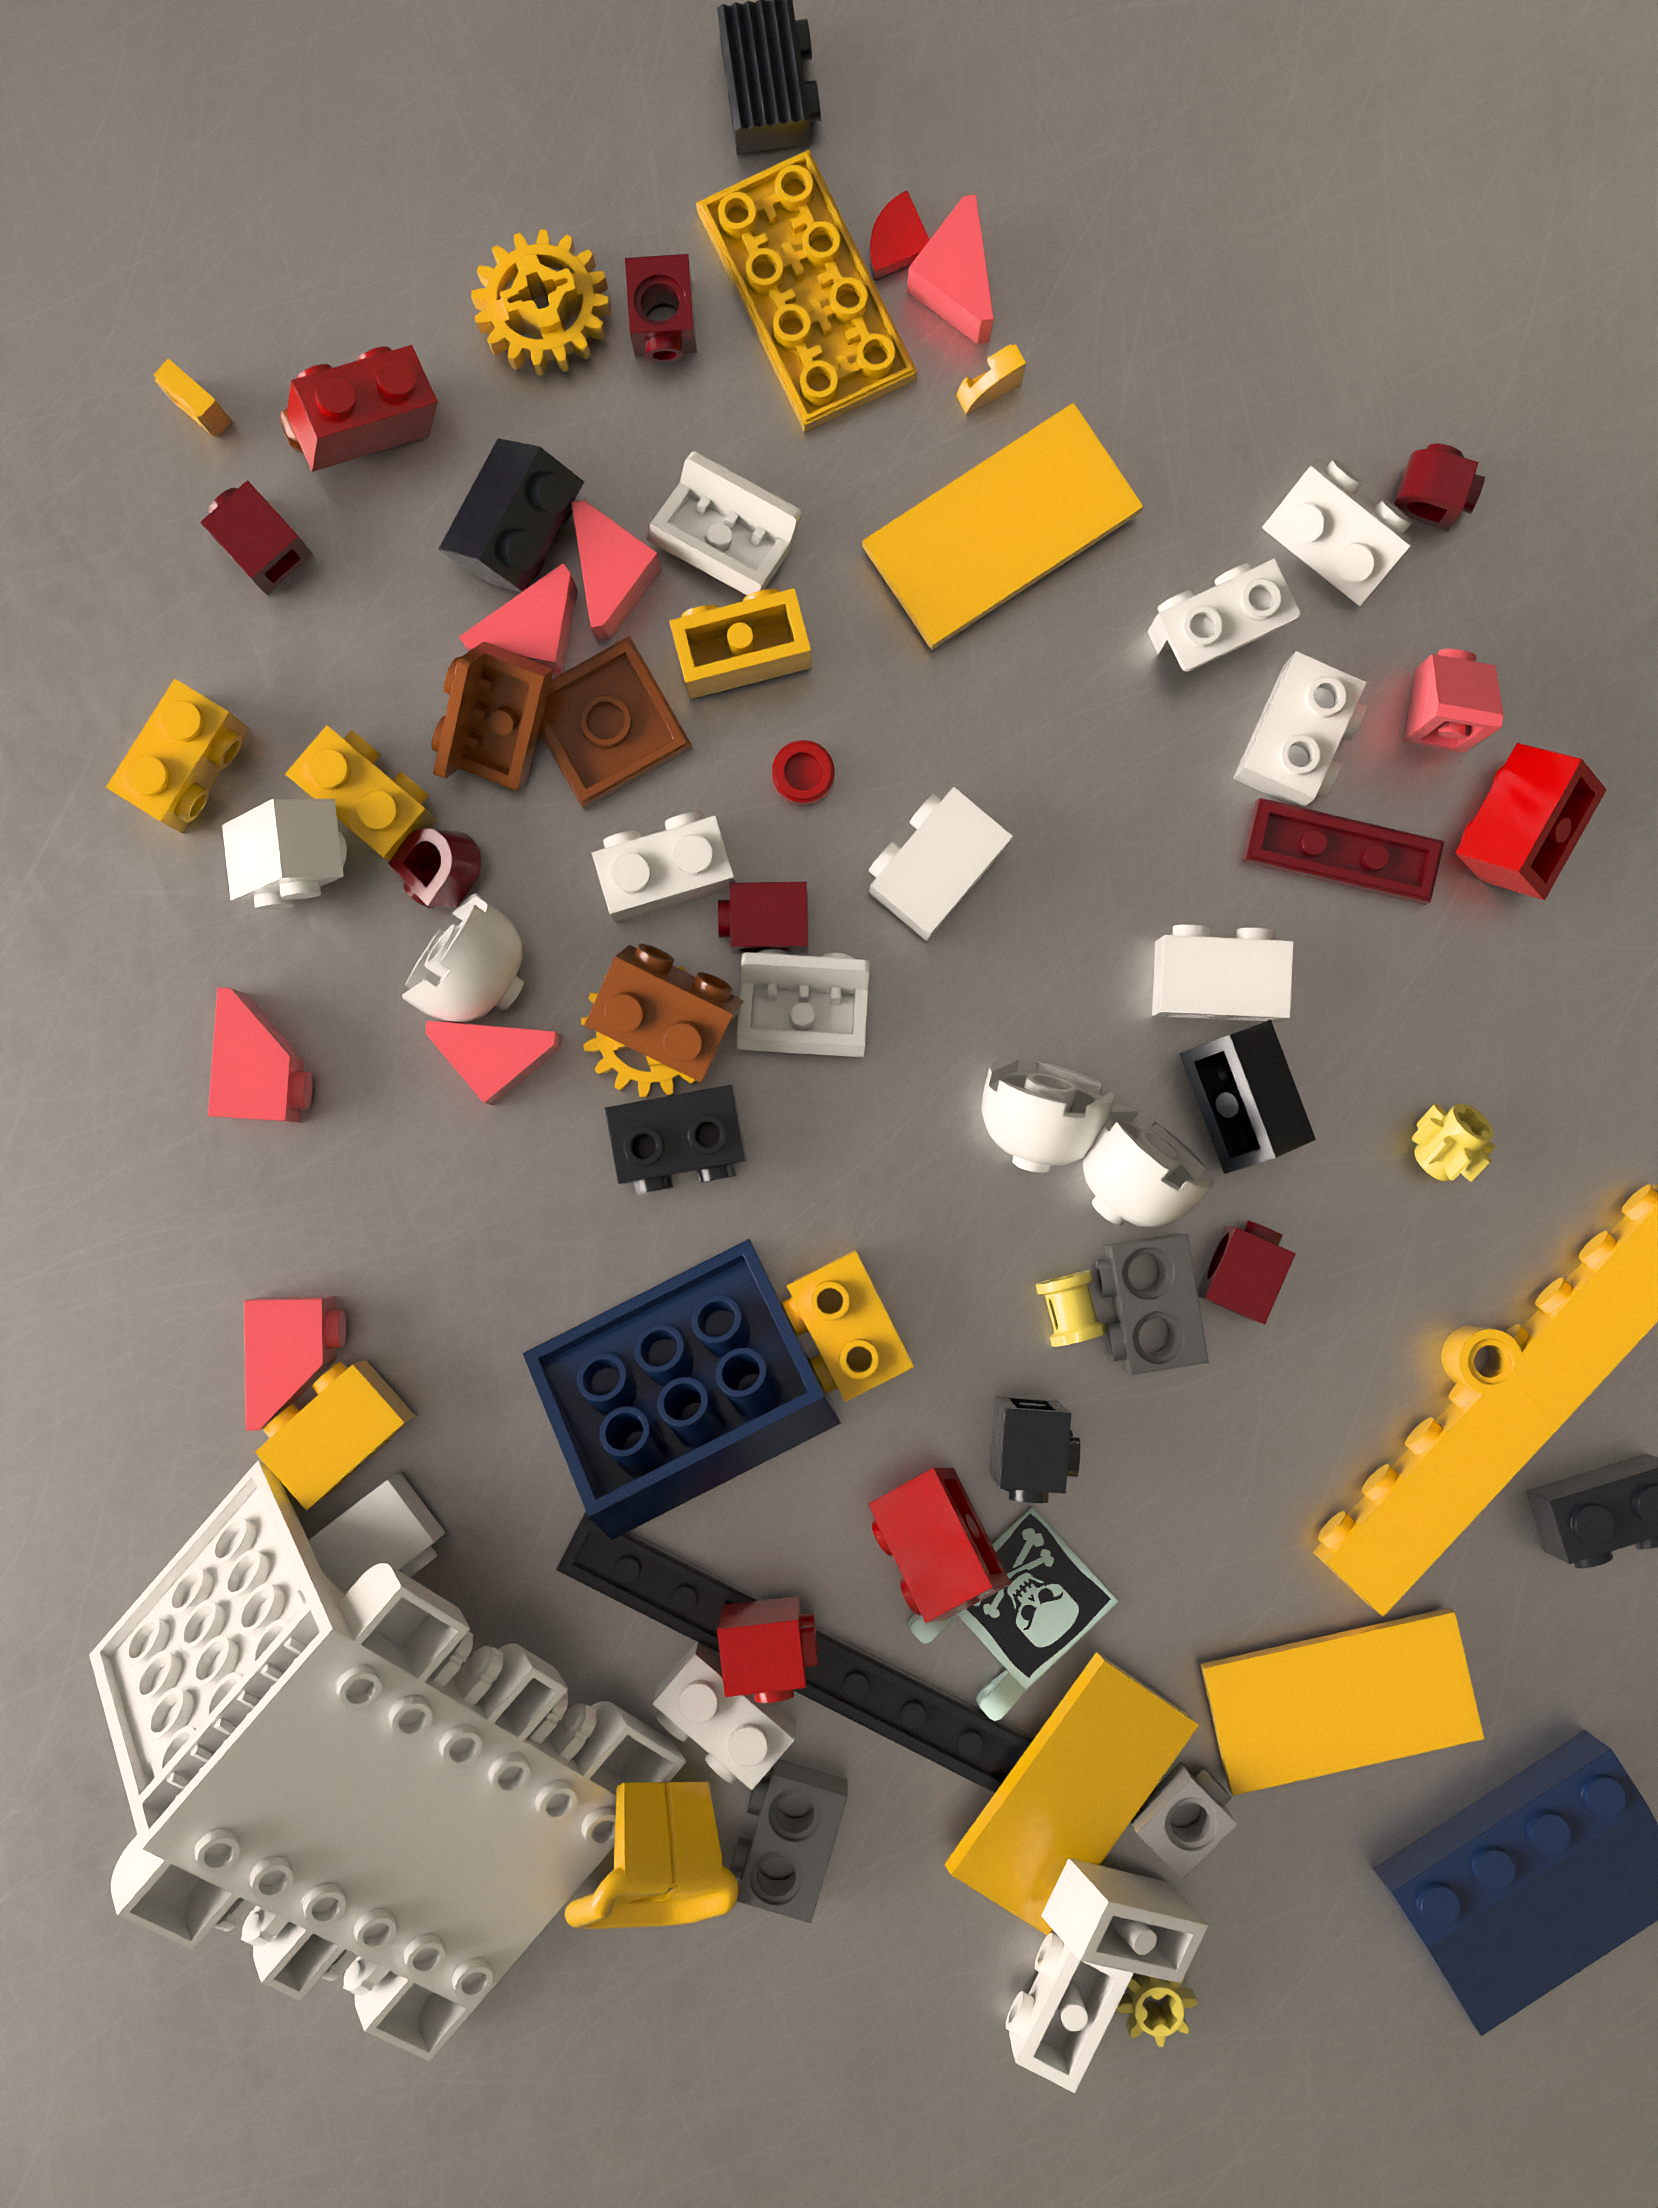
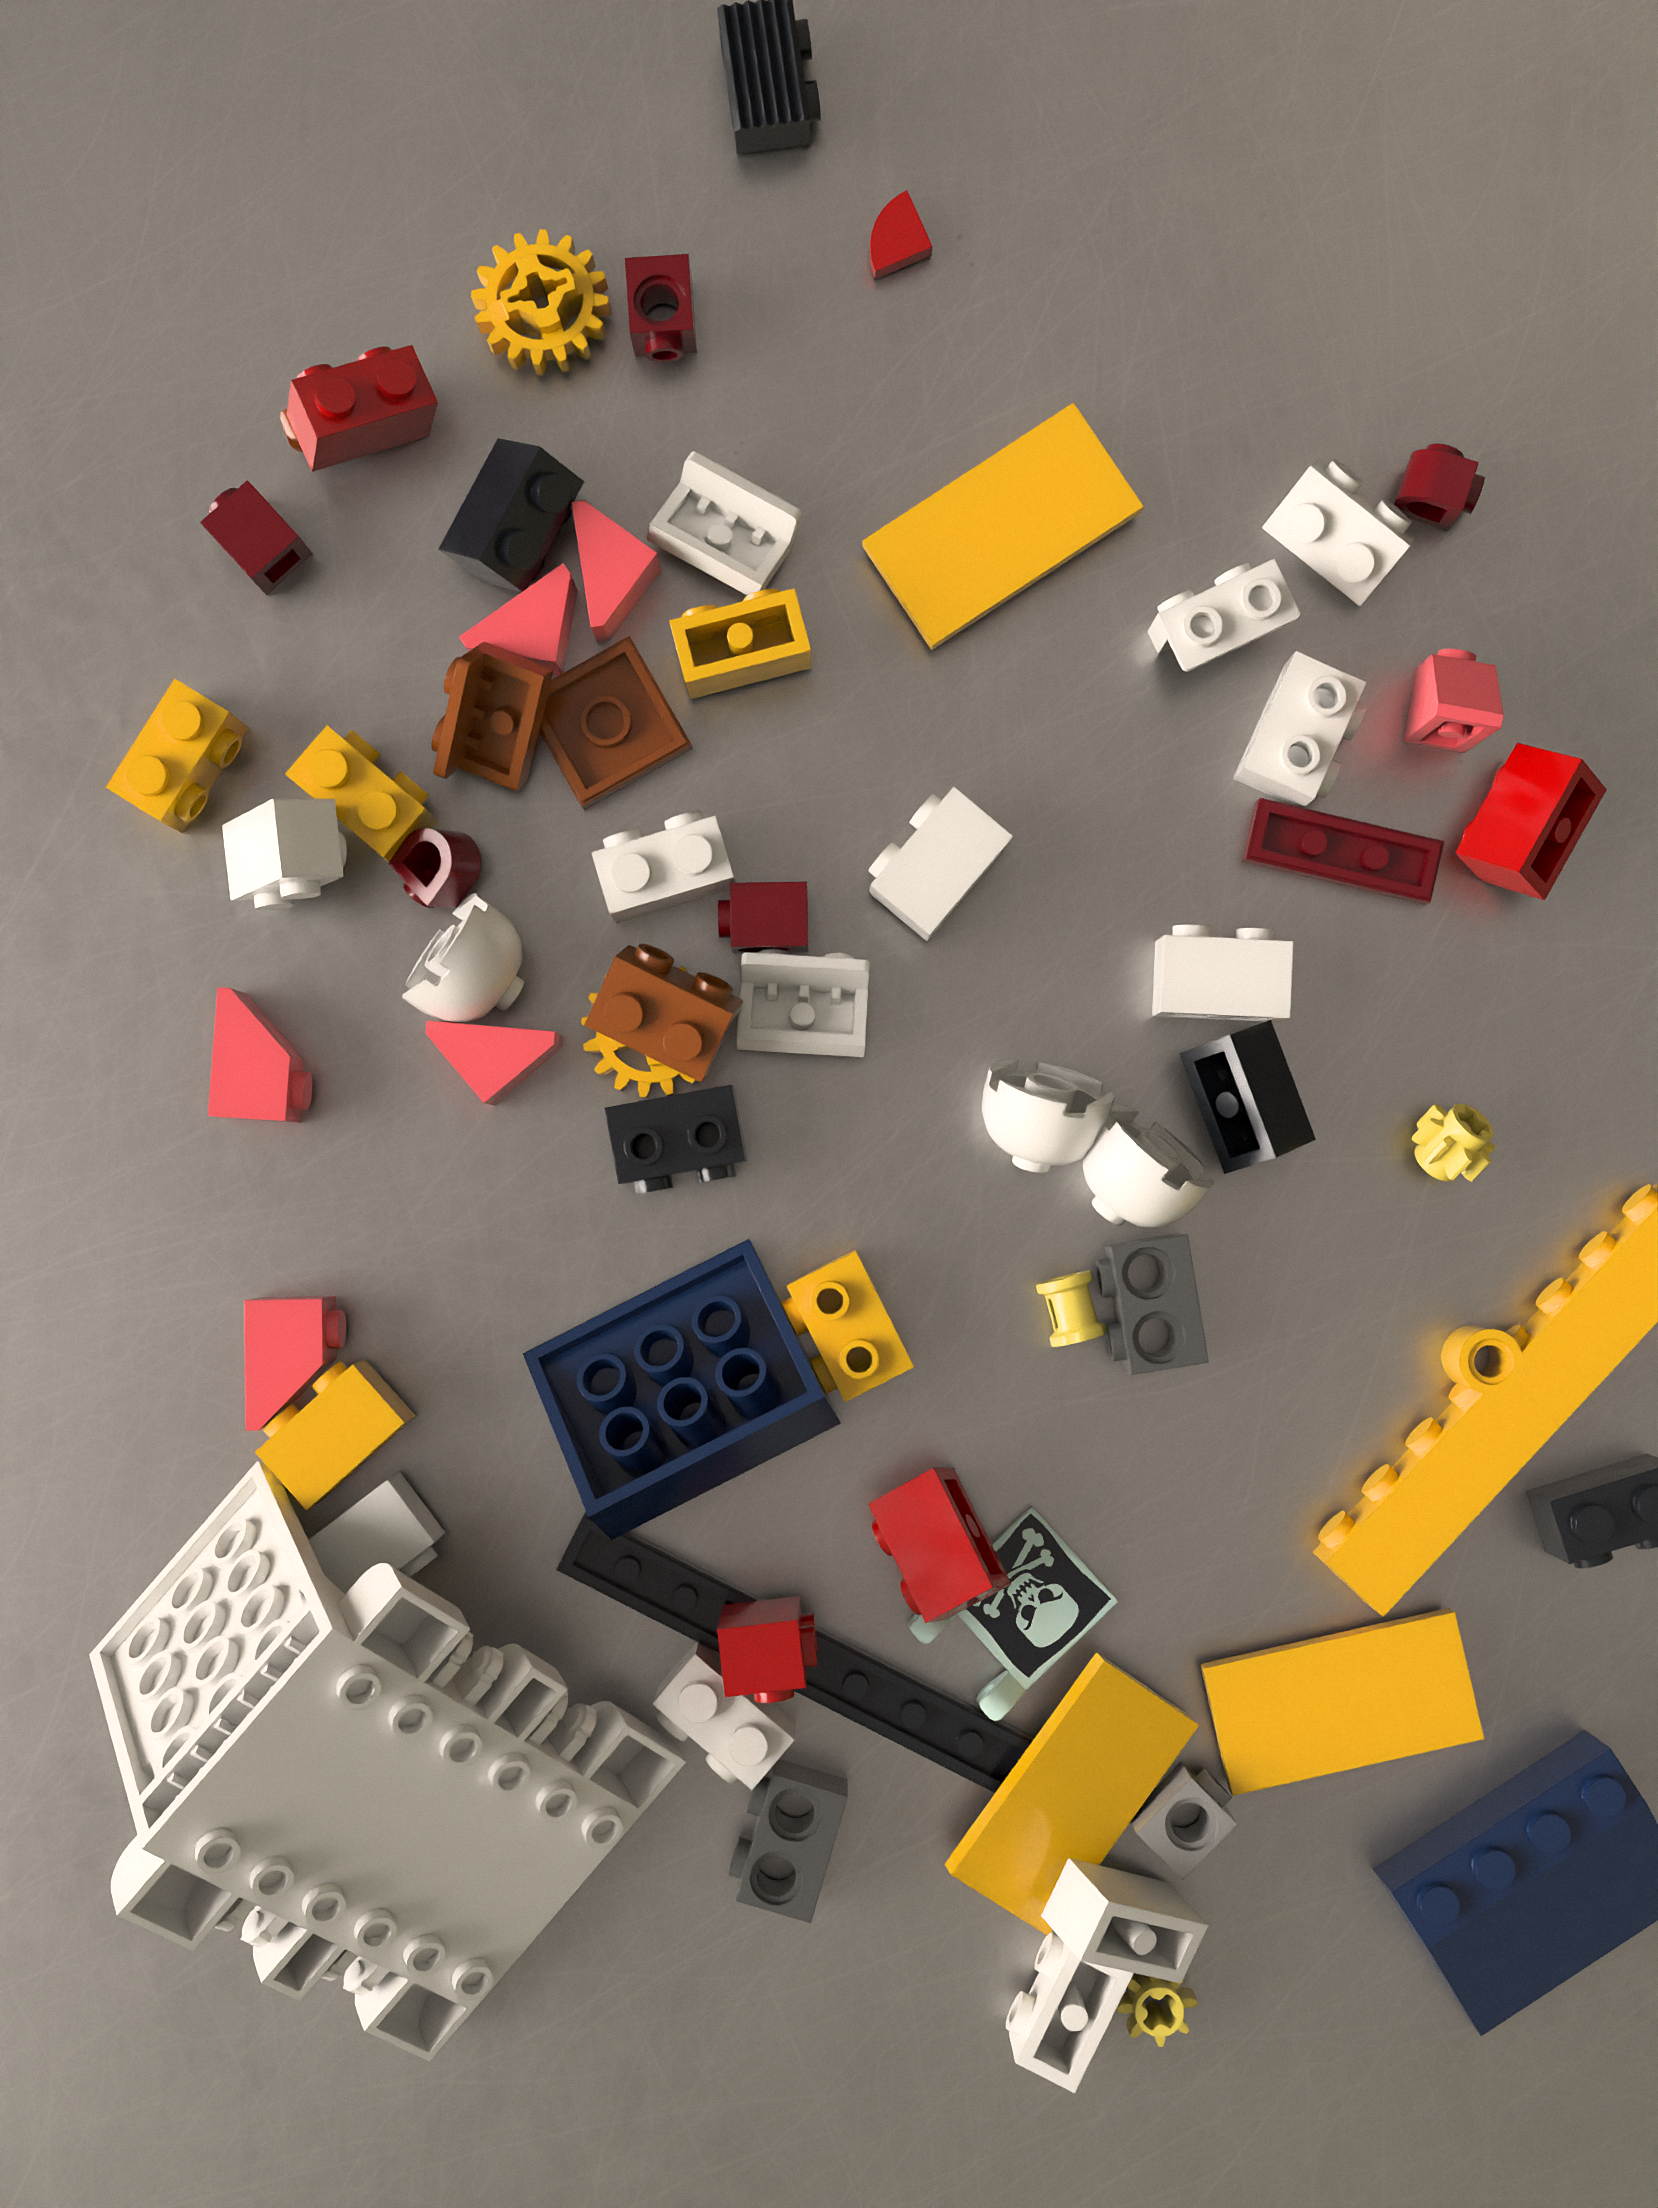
yellow tile [153,358,233,437] -> none
yellow piece [565,1782,739,1929] -> none
yellow tile [696,149,917,433] -> none
red tile [772,740,835,807] -> none
coral slope [907,194,994,344] -> none
yellow tile [956,344,1026,414] -> none
black brick [990,1396,1080,1503] -> none
dark red brick [1197,1220,1296,1325] -> none

